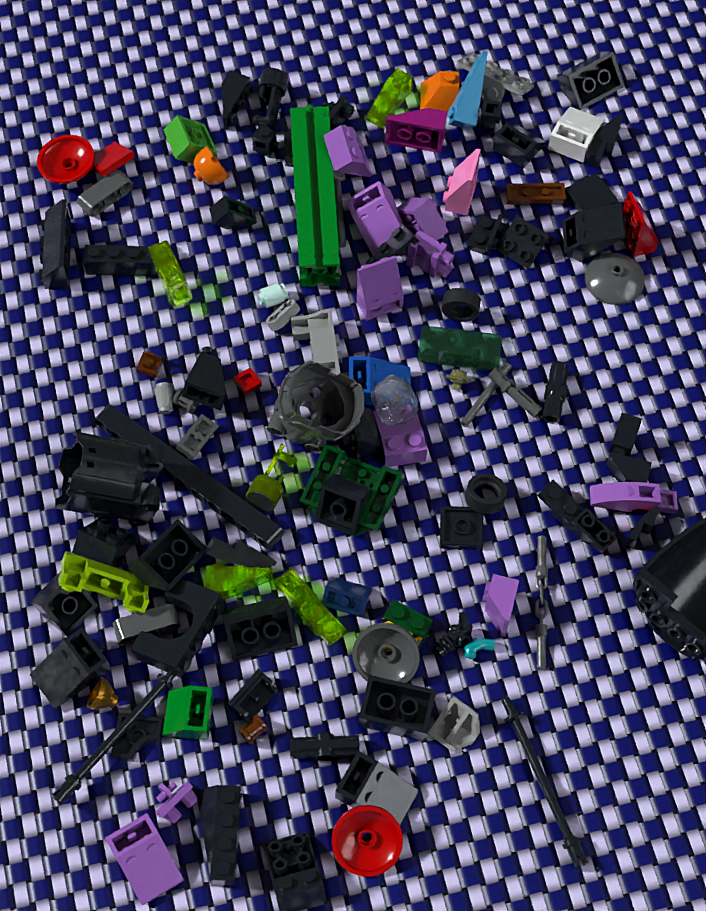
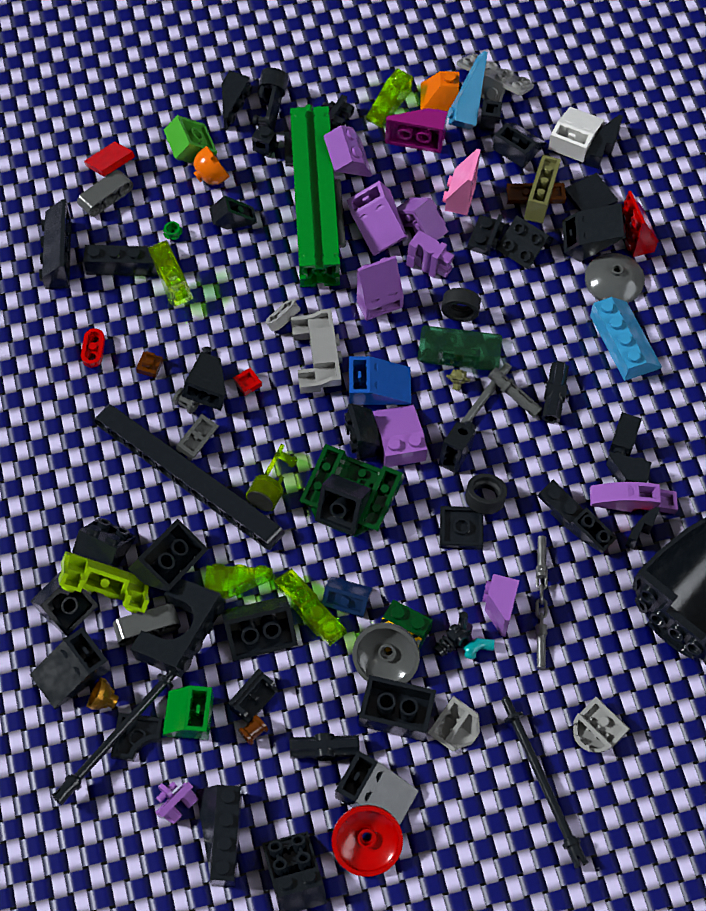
red dish [37,135,95,184] -> none
black piece [55,431,165,526] -> none
medium lavender slope [105,813,184,906] -> none
light grey cone [154,382,175,414] -> none
black slope [205,536,277,567] -> none
light aqua brick [257,283,289,308] -> none
dark grey piece [267,361,364,454] -> none
black wing [365,224,420,264] -> none
clear brick [371,375,418,426] -> none
black slope [556,51,625,110] -> none
none -> red plate [81,328,105,368]
none -> green plate [163,221,182,240]
none -> black torso [438,421,476,474]
none -> olive slope [524,155,561,224]
none -> light grey slope [573,697,630,753]
none -> dark azure slope [590,297,662,381]

